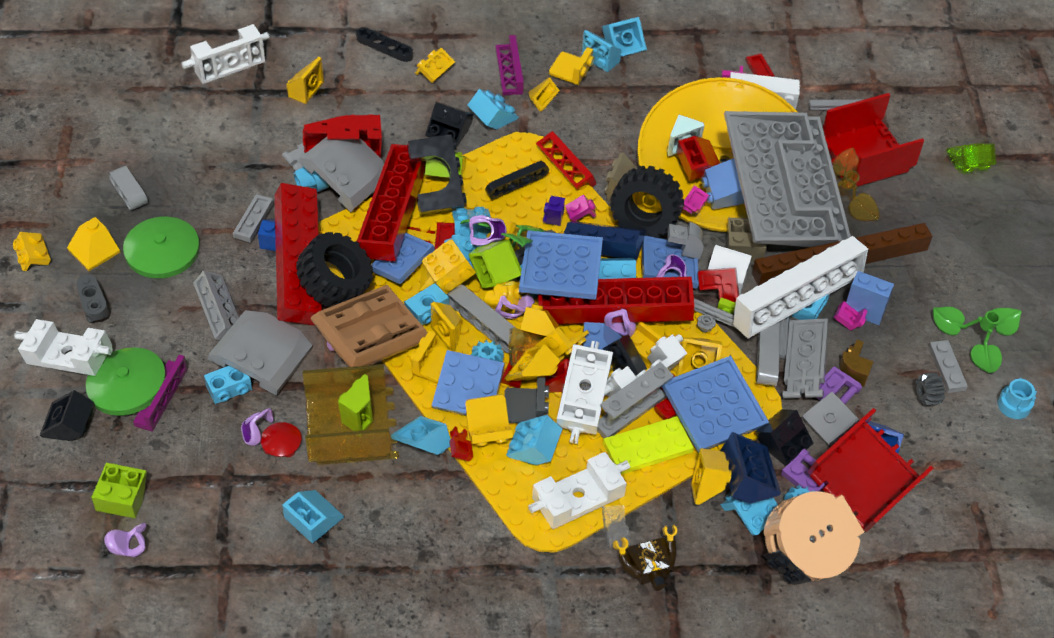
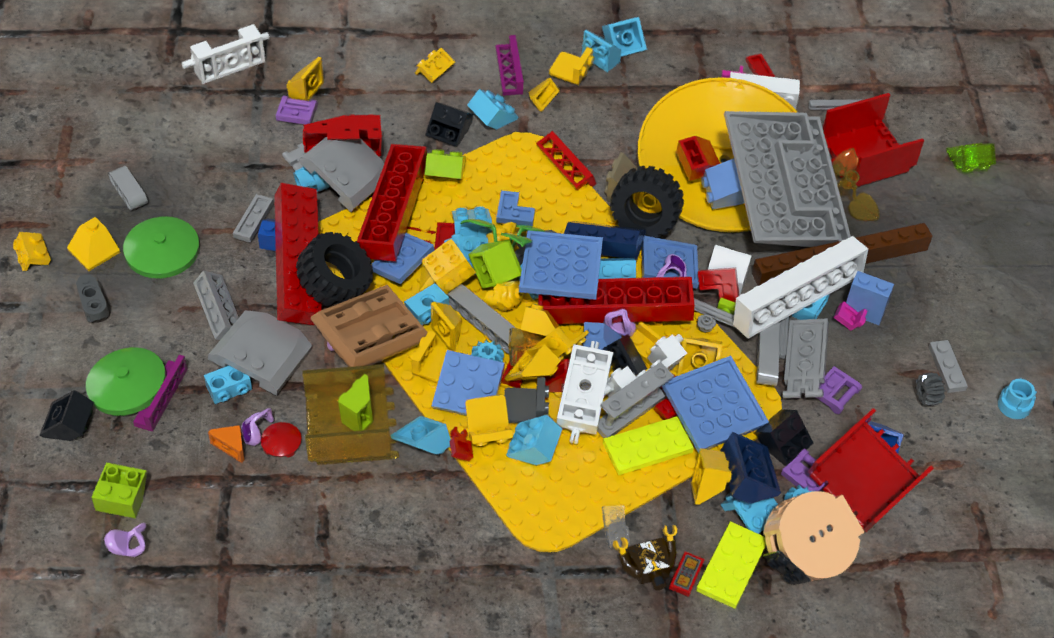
white brick [14,319,113,376] -> none
medium azure slope [282,490,344,544] -> none
black beam [356,27,413,62] -> none
black arch [407,134,467,216] -> none
lavender piece [469,215,506,246] -> none
black beam [485,161,549,199] -> none
lavender piece [495,294,535,319] -> none
white brick [528,452,630,530] -> none
dark purple brick [543,196,565,226] -> none
dark pink bracket [565,195,597,221] -> none
light aqua slope [667,115,705,156] -> none
light grey brick [667,222,704,259] -> none
dark pink bracket [683,185,710,214] -> none
dark tan slope [726,217,766,261] -> none
light grey plate [802,392,859,447] -> none
pearl gold brick [839,340,874,387] -> none
bright green plant [933,307,1022,373] -> none
none -> orange slope [208,425,244,463]
none -> medium lavender plate [276,96,318,124]
none -> medium blue plate [496,190,535,226]
none -> tile [669,552,705,597]
none -> neon yellow plate [696,521,766,609]

